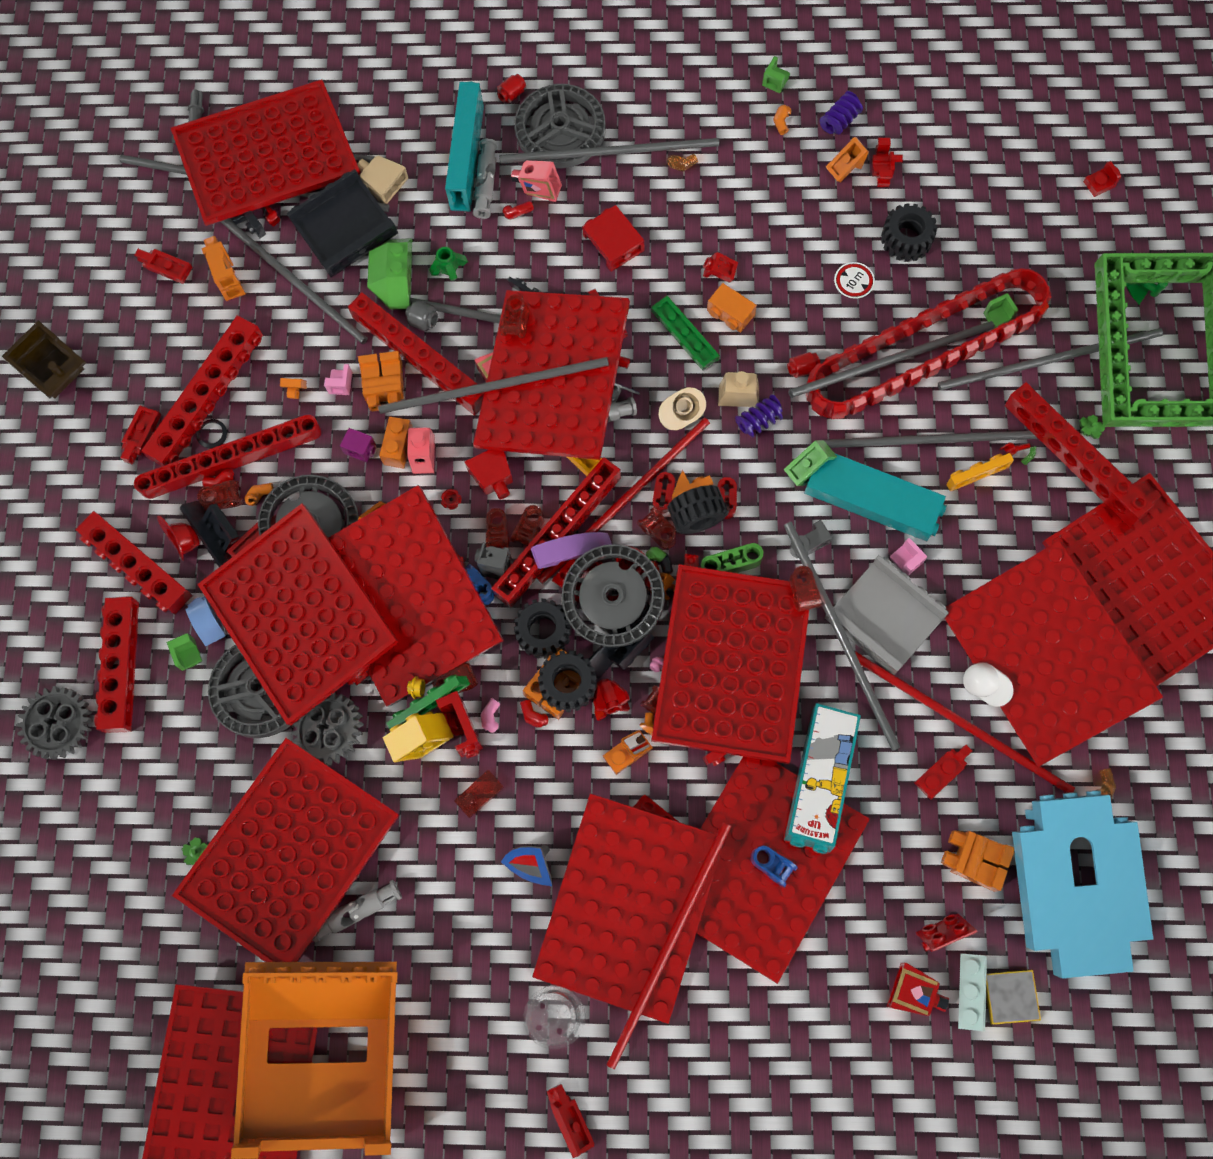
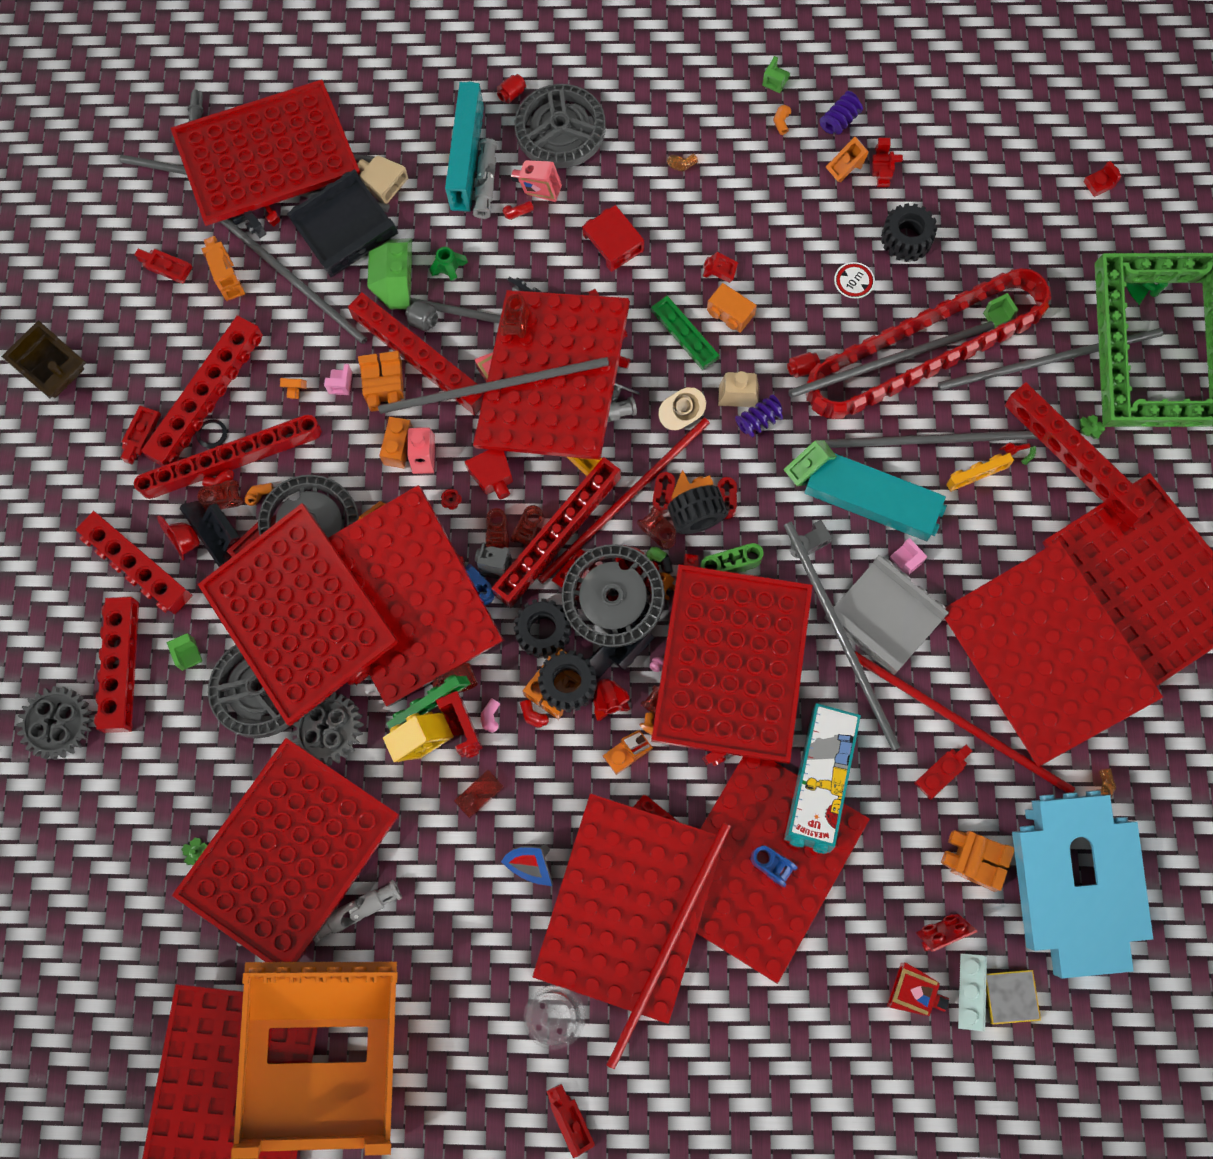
medium blue brick [186,596,226,646] -> none
magenta brick [340,428,376,463] -> none
yellow plate [407,677,425,699] -> none
dark grey piece [499,138,719,163] -> none
medium lavender slope [531,532,612,569] -> none
clear red piece [789,566,822,612] -> none
white cap [963,663,1013,707] -> none

